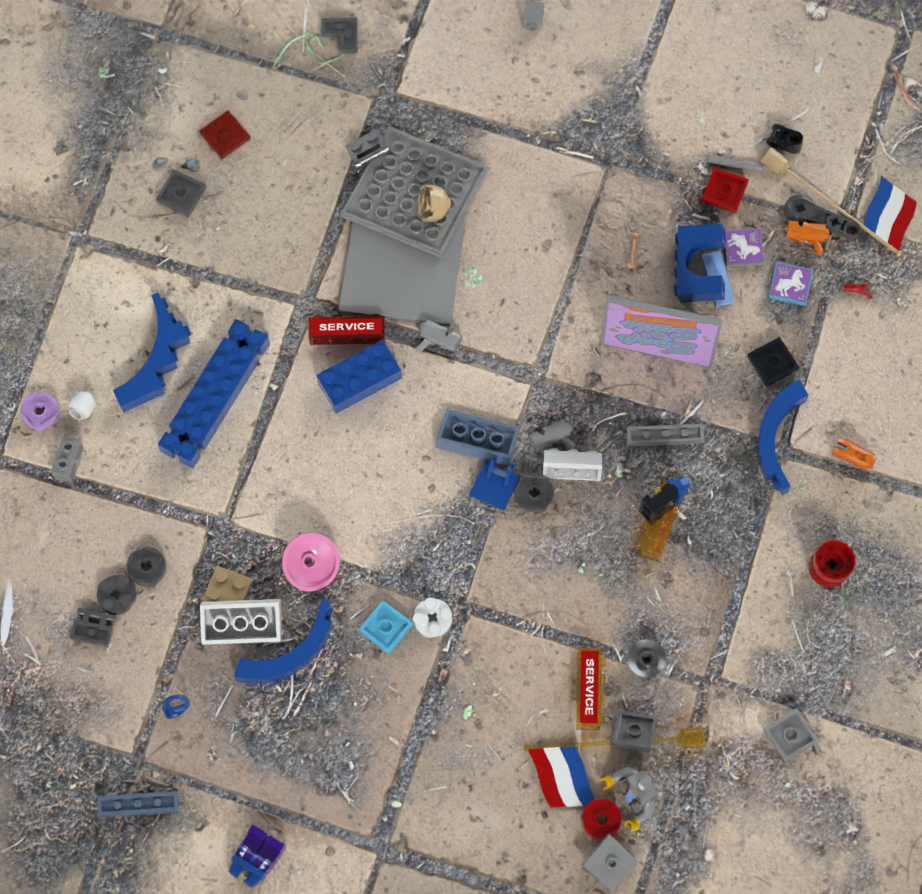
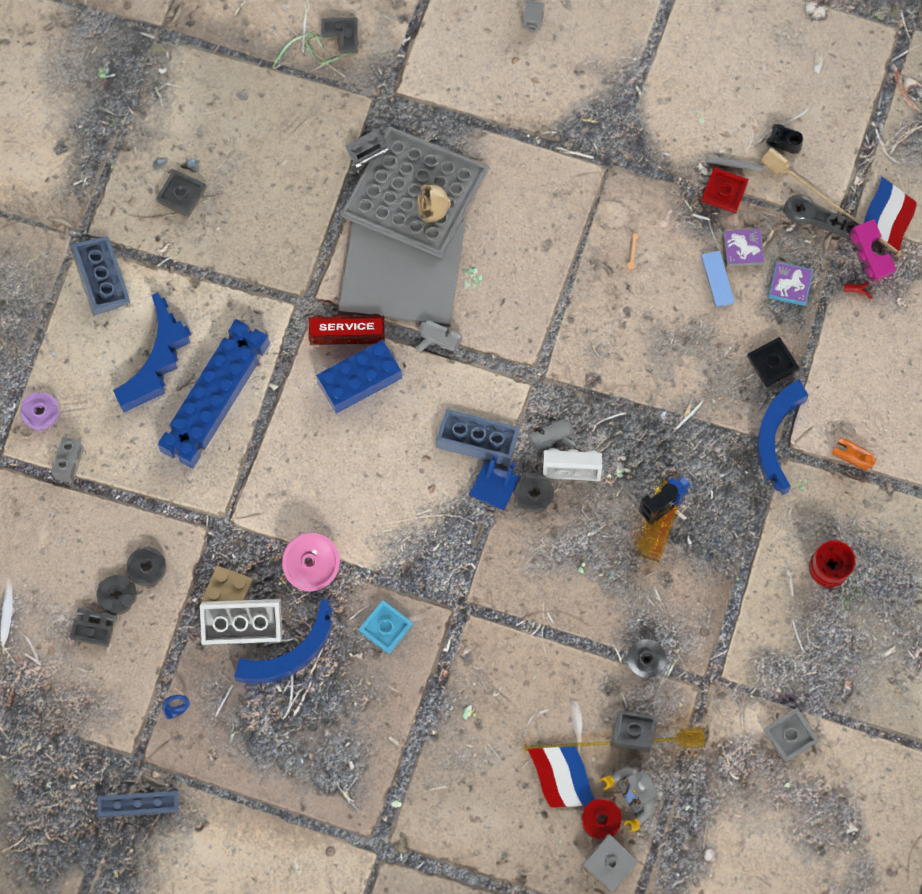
white head [68,391,97,420] -> none
clear red plate [199,110,251,160] -> none
hips [228,824,286,889] -> none
white plate [413,598,452,638] -> none
brick [576,648,606,731] -> none
tile [601,295,723,368] -> none
light grey tile [626,423,704,447] -> none
blue arch [674,223,726,302] -> none
orange piece [786,221,829,255] -> none
none -> sand blue slope [71,236,130,316]
none -> dark pink arch [850,219,897,282]

